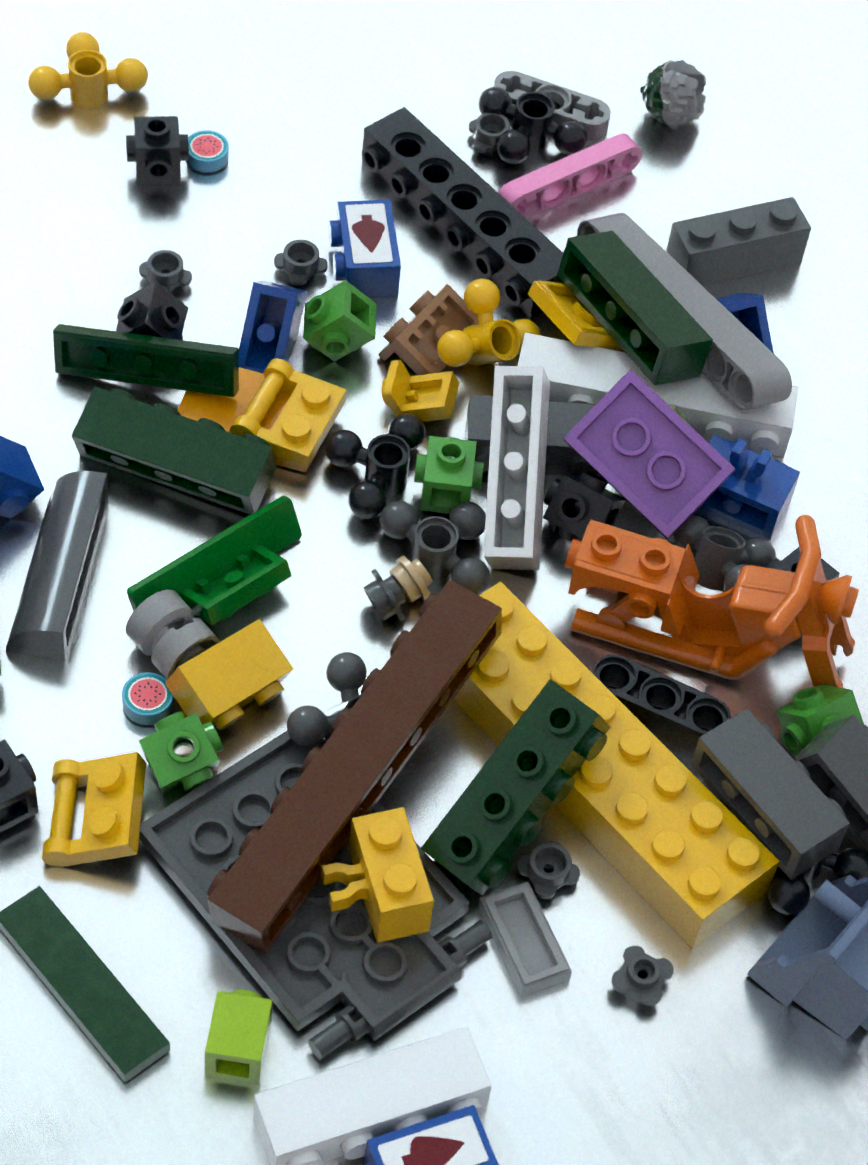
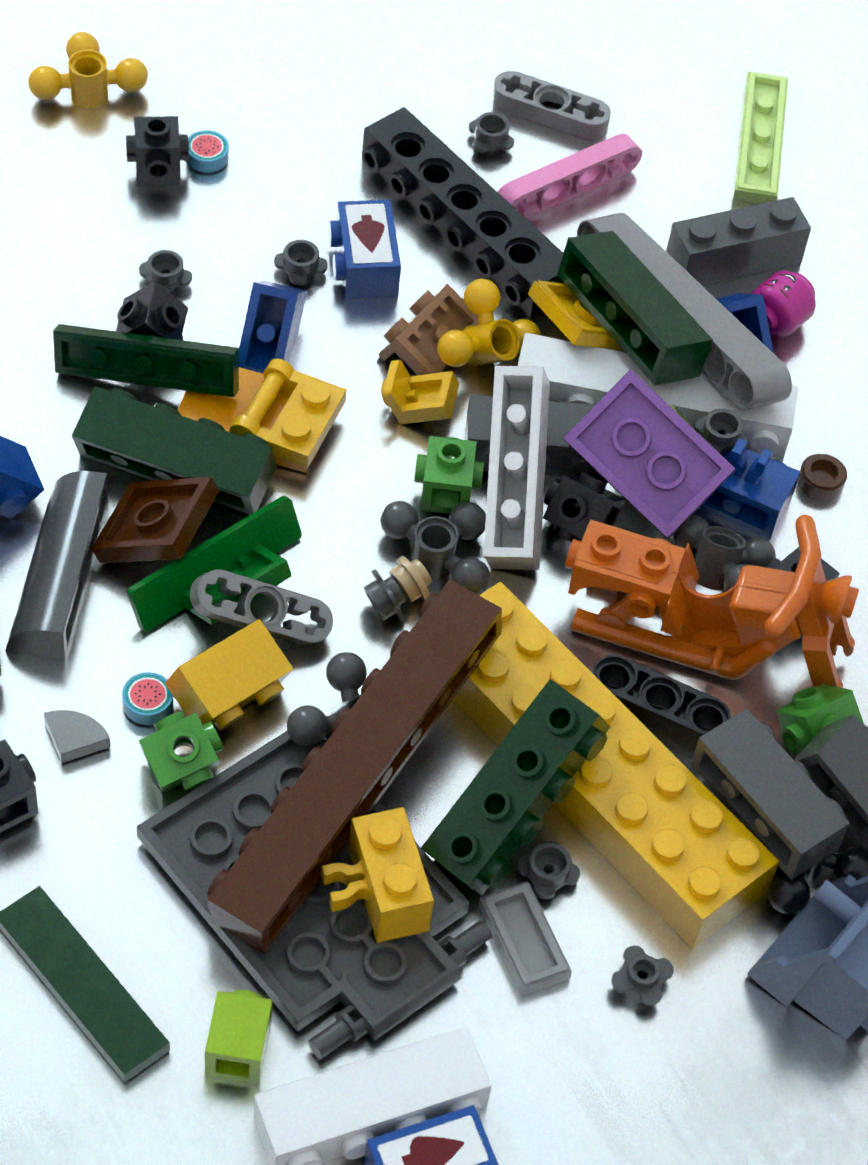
yellow plate [42,752,146,867] -> none
light grey wheel [126,589,221,680] -> none
bright green brick [303,280,377,362] -> none
black piece [325,413,426,519] -> none
black piece [478,86,588,164] -> none
light grey piece [640,60,706,130] -> none
none -> light grey tile [43,710,111,763]
none -> reddish brown plate [91,477,219,563]
none -> light grey beam [190,569,333,645]
none -> dark grey plate [694,408,749,454]
none -> yellowish green tile [733,71,789,204]
none -> dark pink head [751,270,816,337]
none -> reddish brown tile [798,454,847,501]

